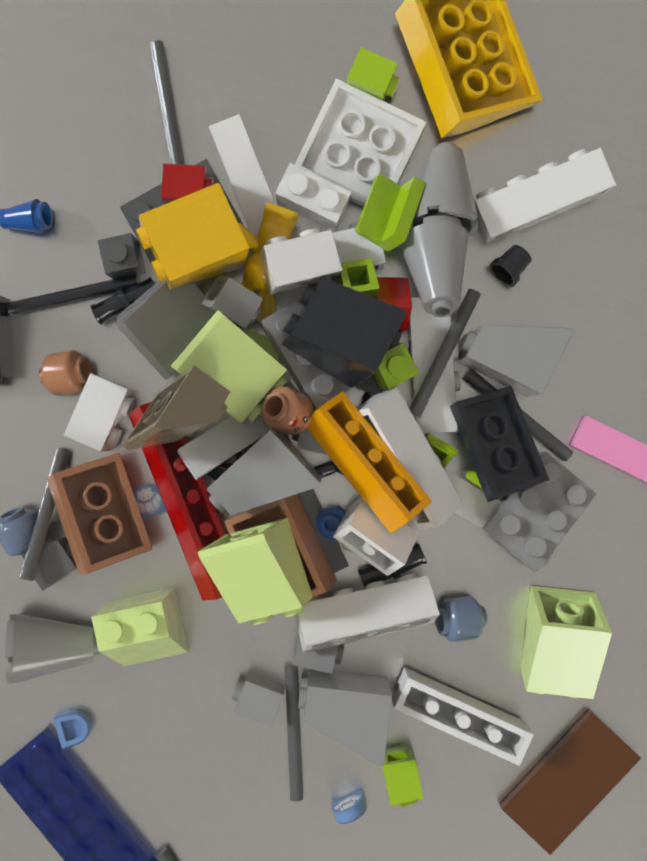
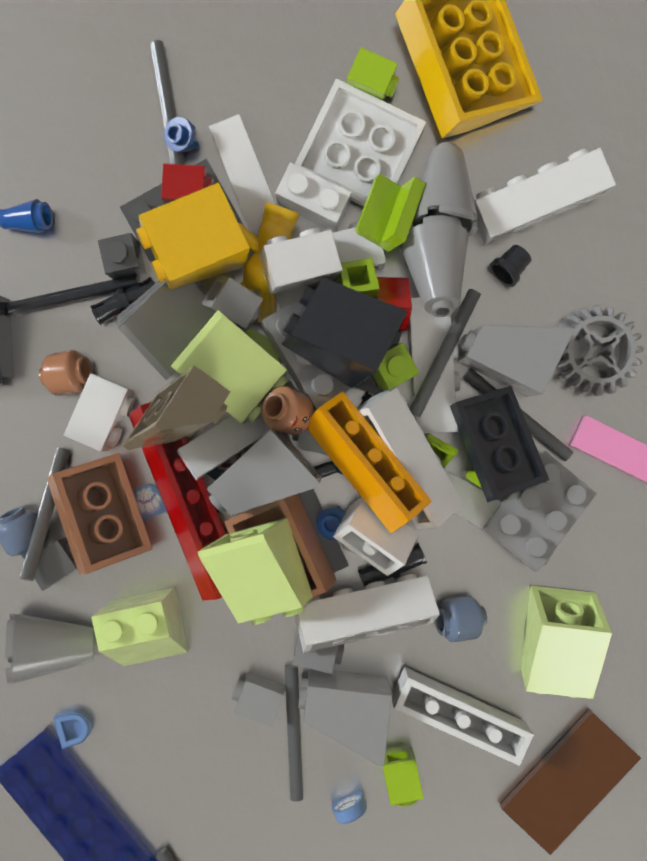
none -> plate [164,117,199,152]
none -> light grey gear [556,305,645,396]

